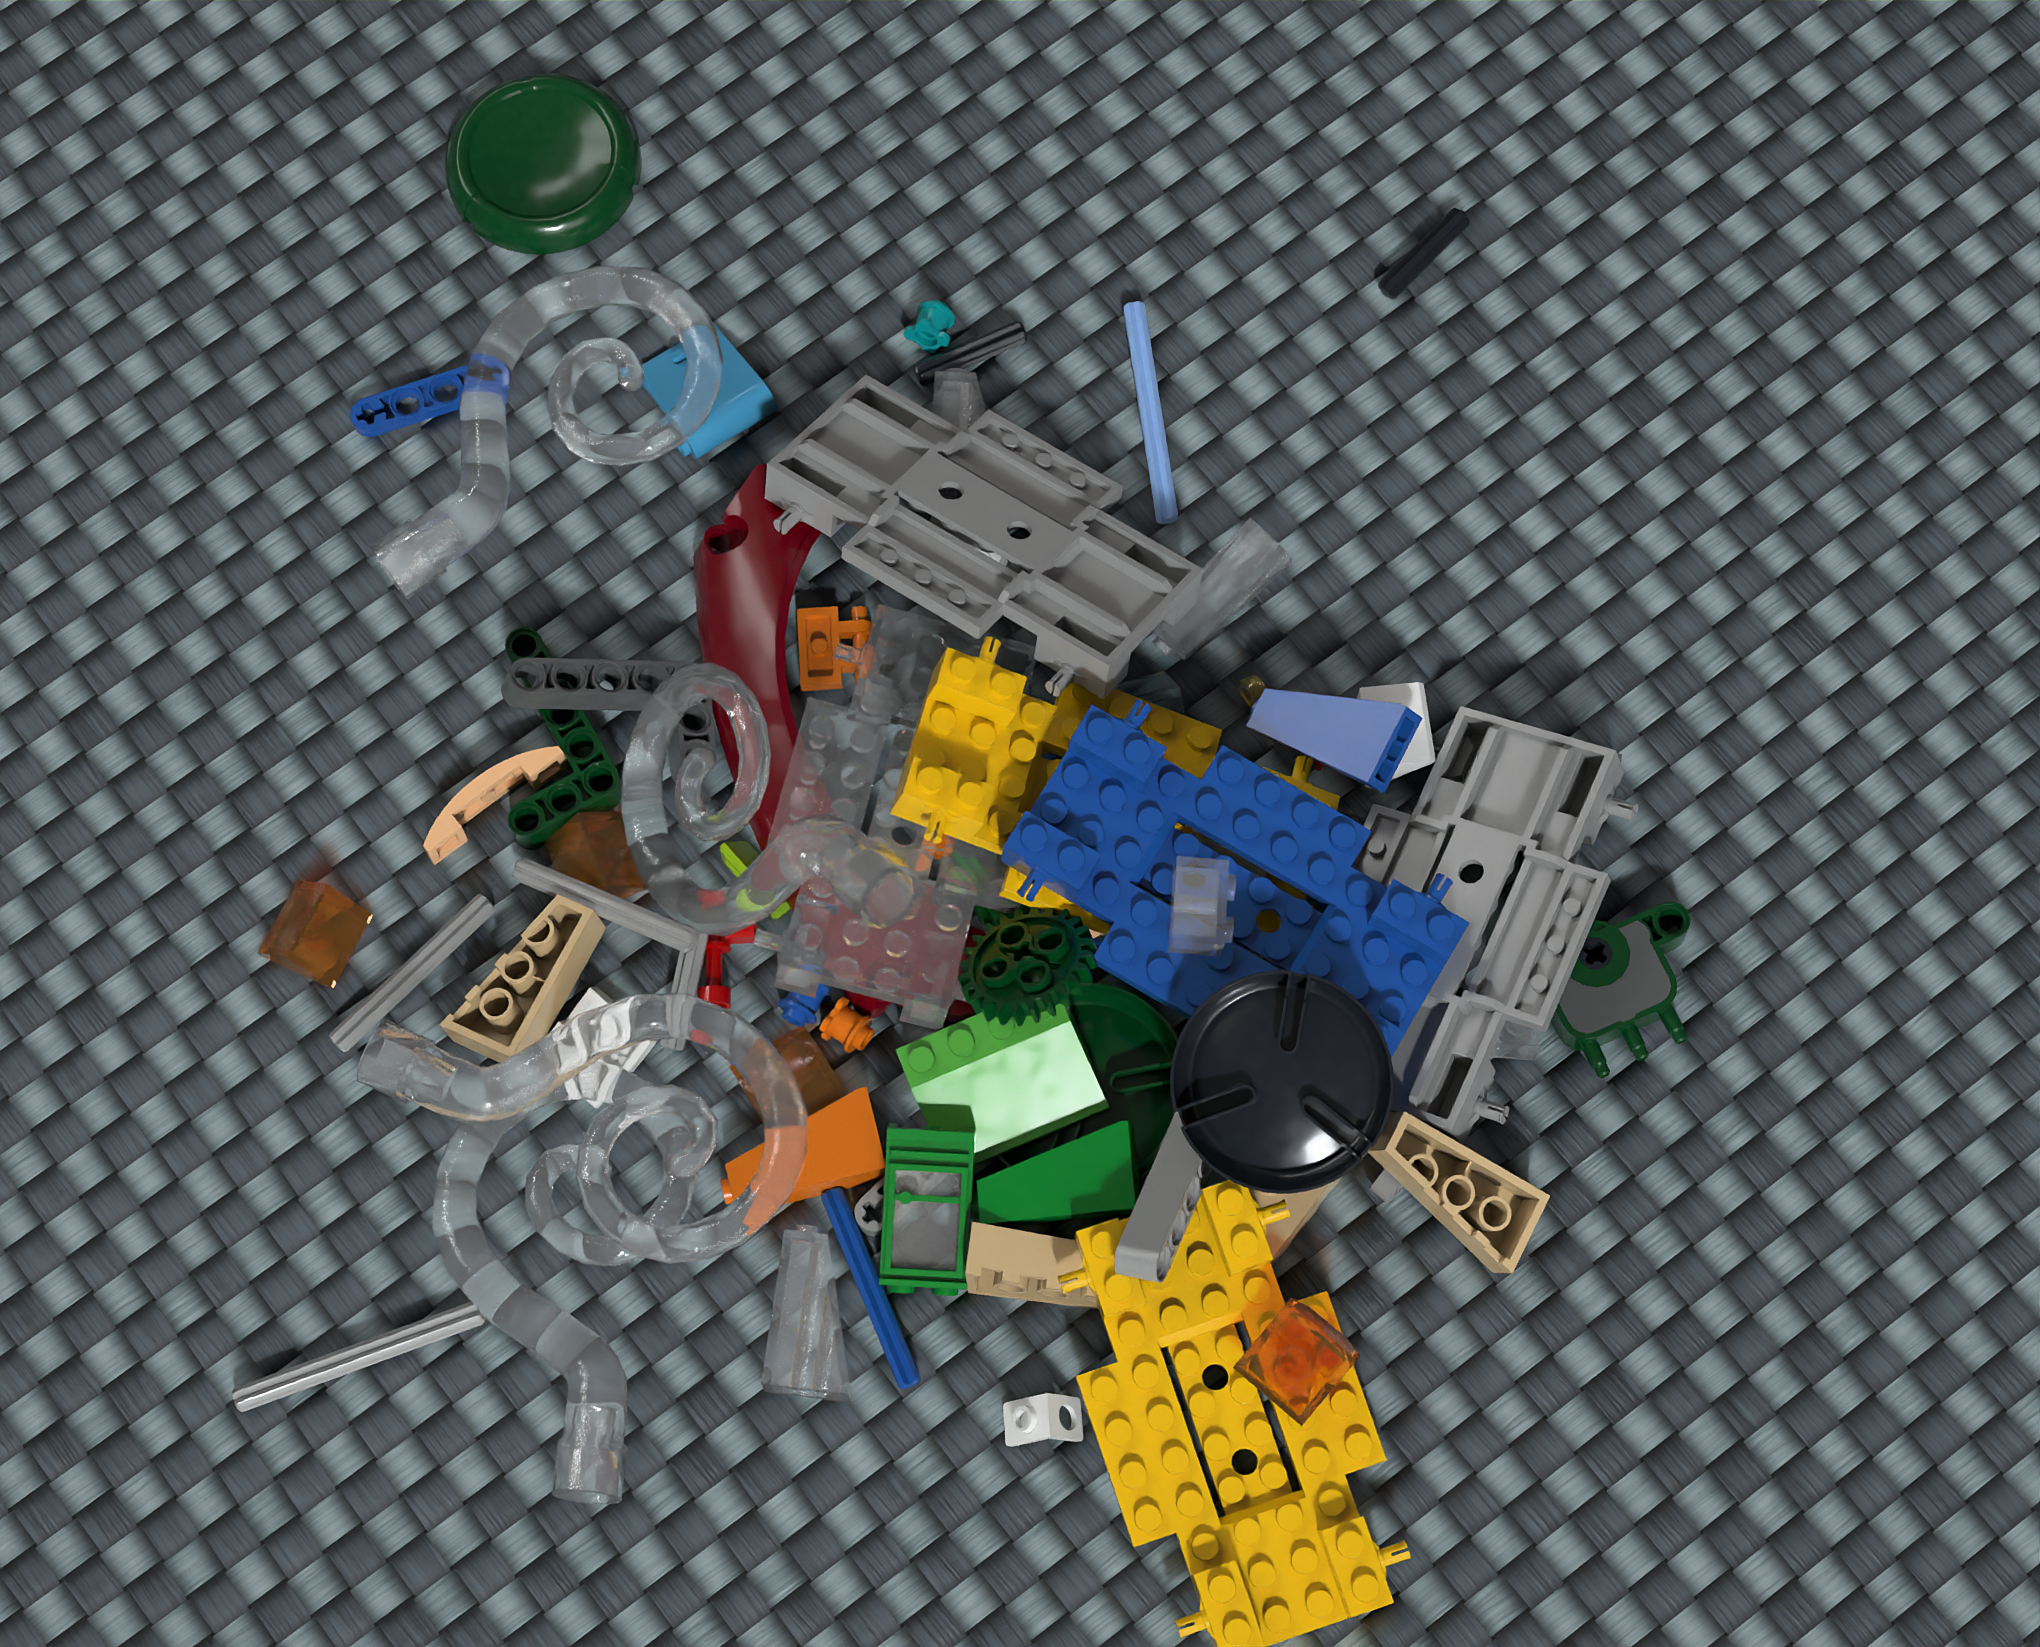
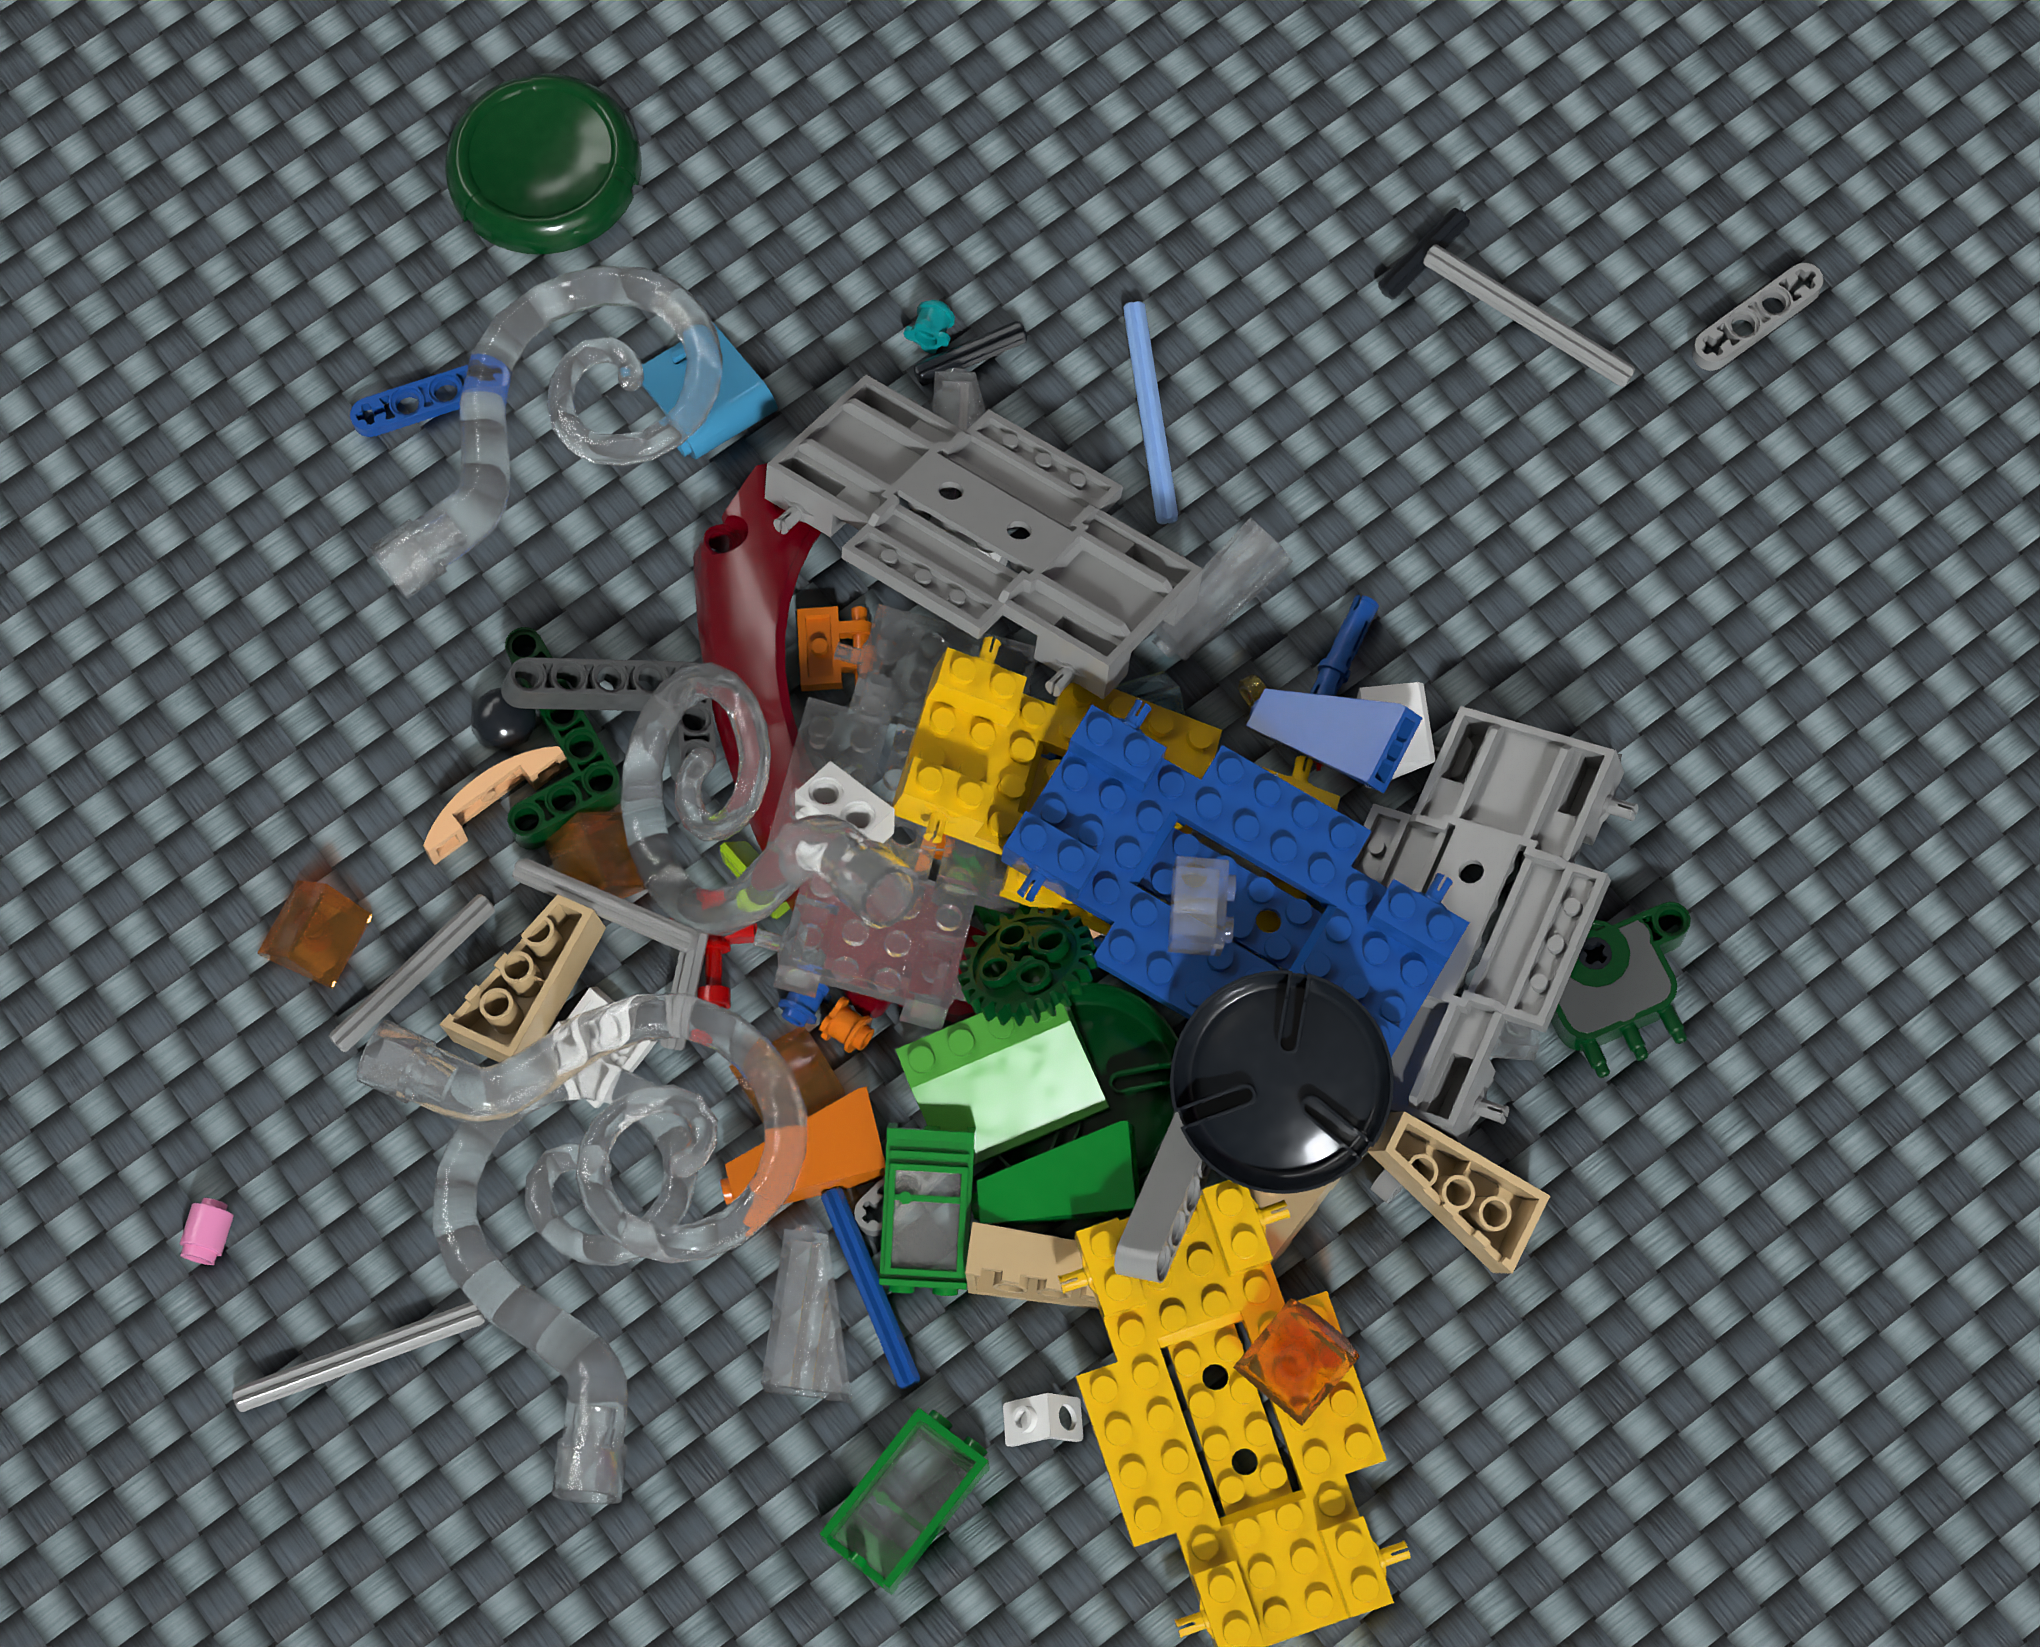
none -> bright pink brick [179,1198,234,1265]
none -> black hair [471,688,536,751]
none -> white brick [795,761,895,865]
none -> door [819,1407,990,1595]
none -> blue pin [1310,595,1379,696]
none -> light grey axle [1423,245,1635,387]
none -> light grey beam [1692,263,1823,371]

